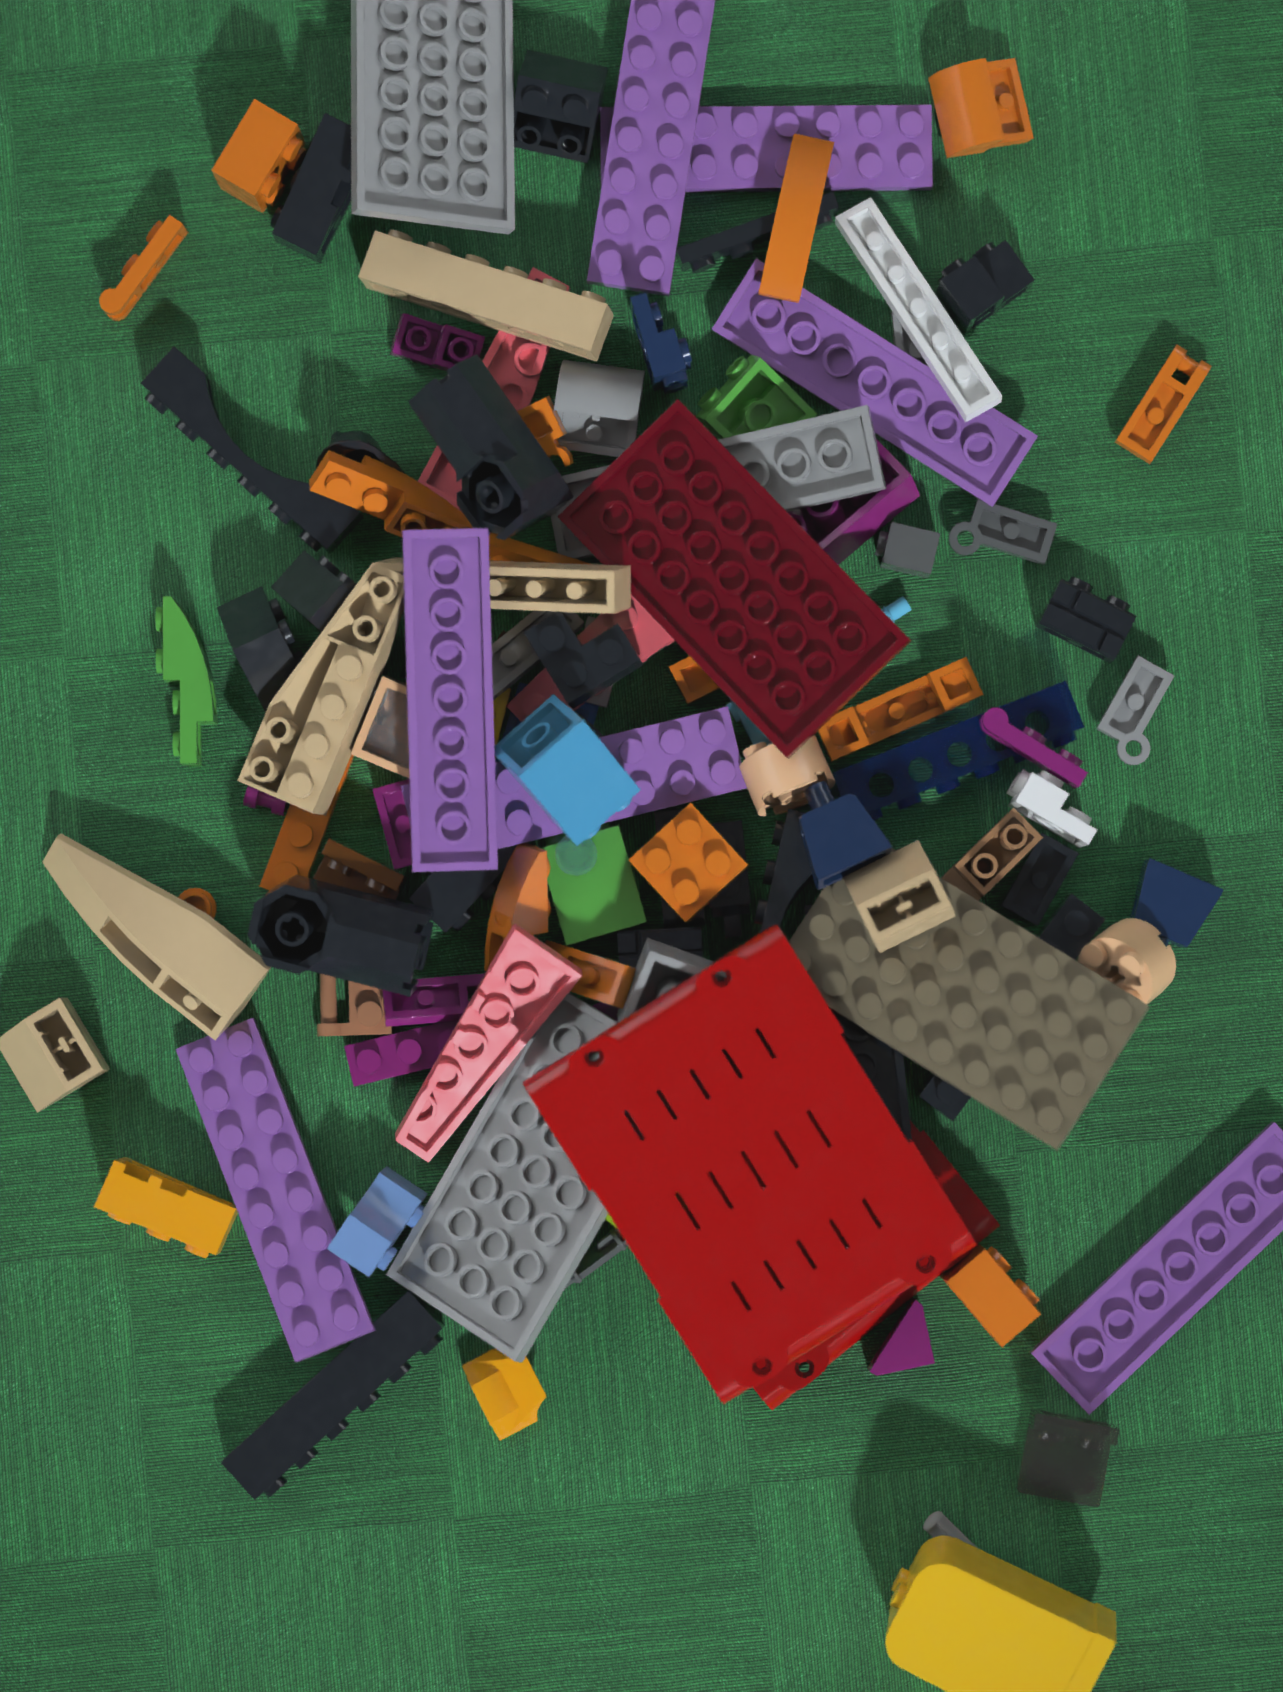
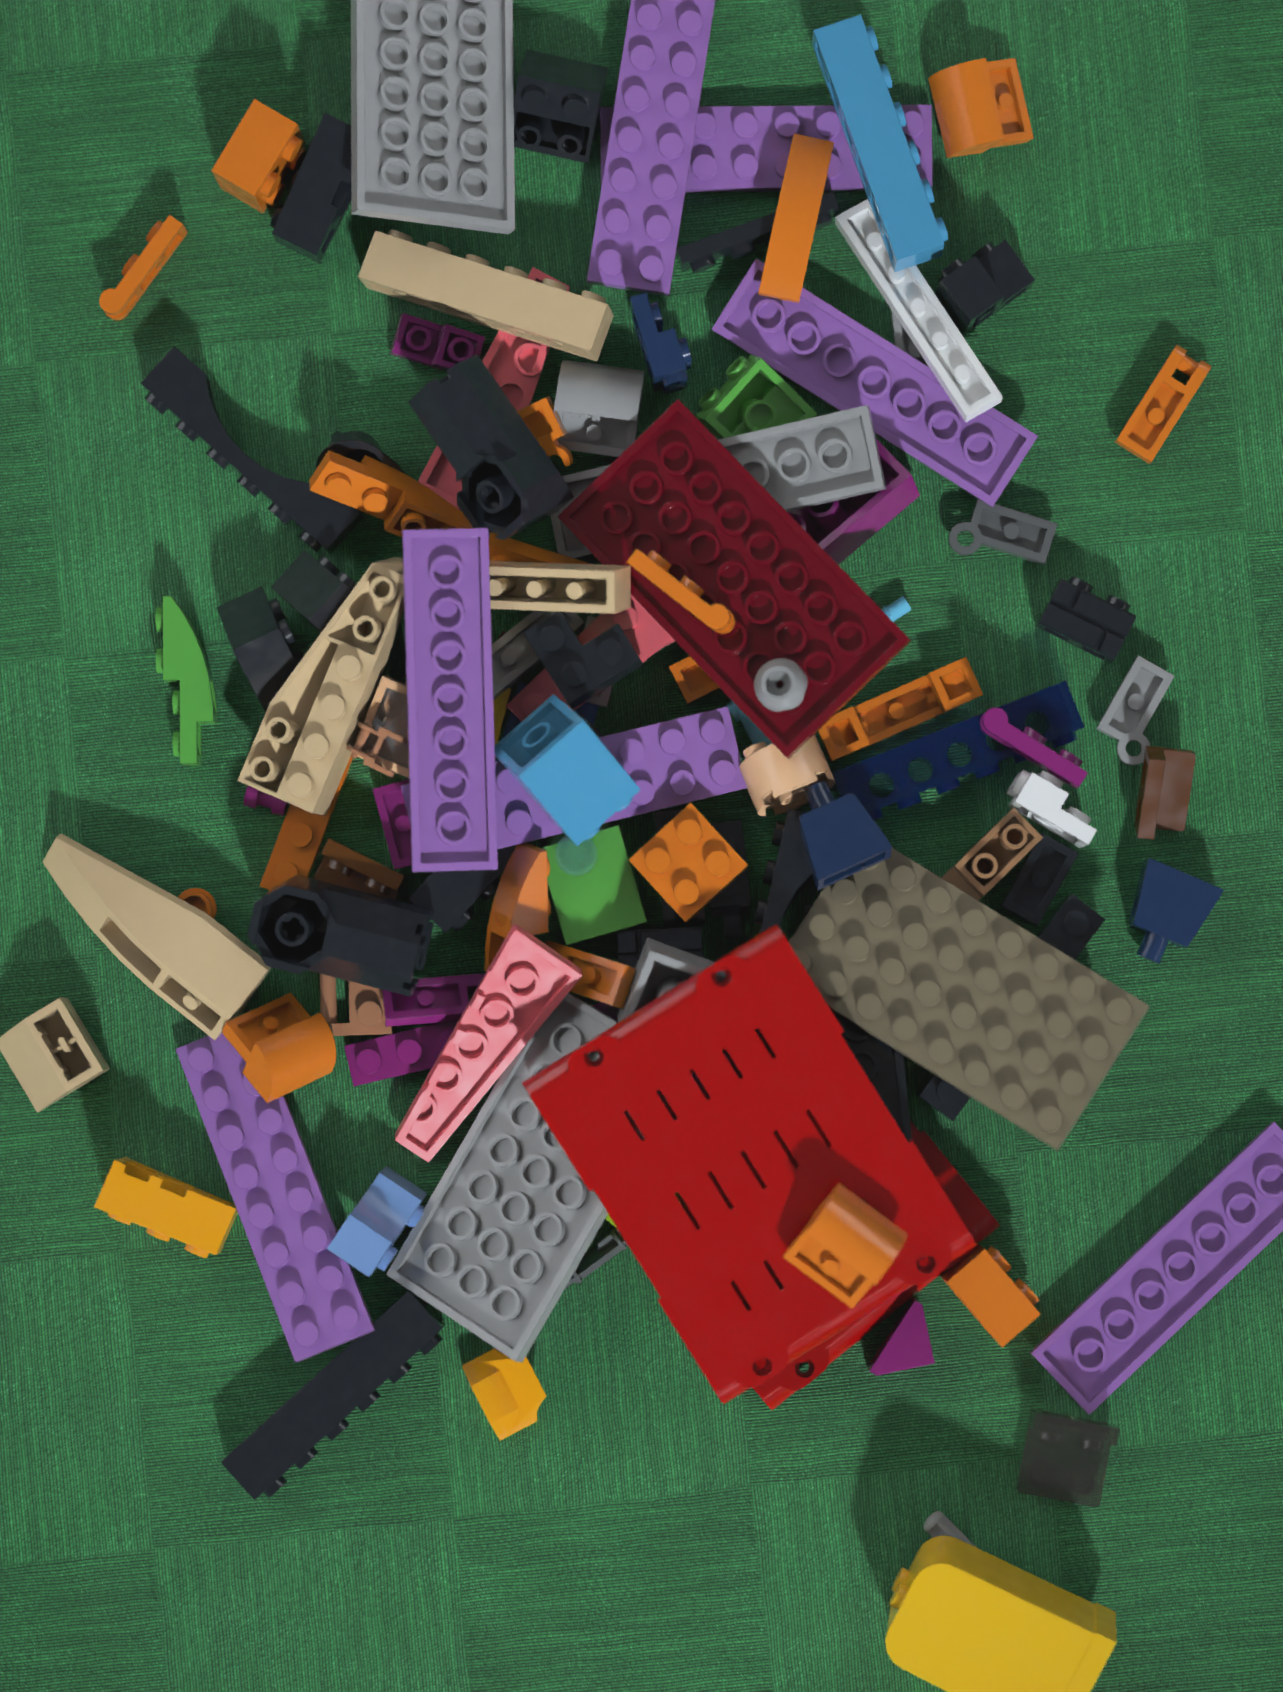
tan slope [842,840,956,953] -> none
dark grey brick [875,522,941,578] -> none
light nougat brick [1077,918,1176,1004] -> none
none -> orange brick [222,993,336,1103]
none -> nougat piece [346,720,408,777]
none -> orange plate [627,549,735,634]
none -> light grey plate [754,658,808,712]
none -> orange brick [783,1183,908,1309]
none -> dark azure brick [812,14,948,272]
none -> reddish brown panel [1134,746,1196,840]

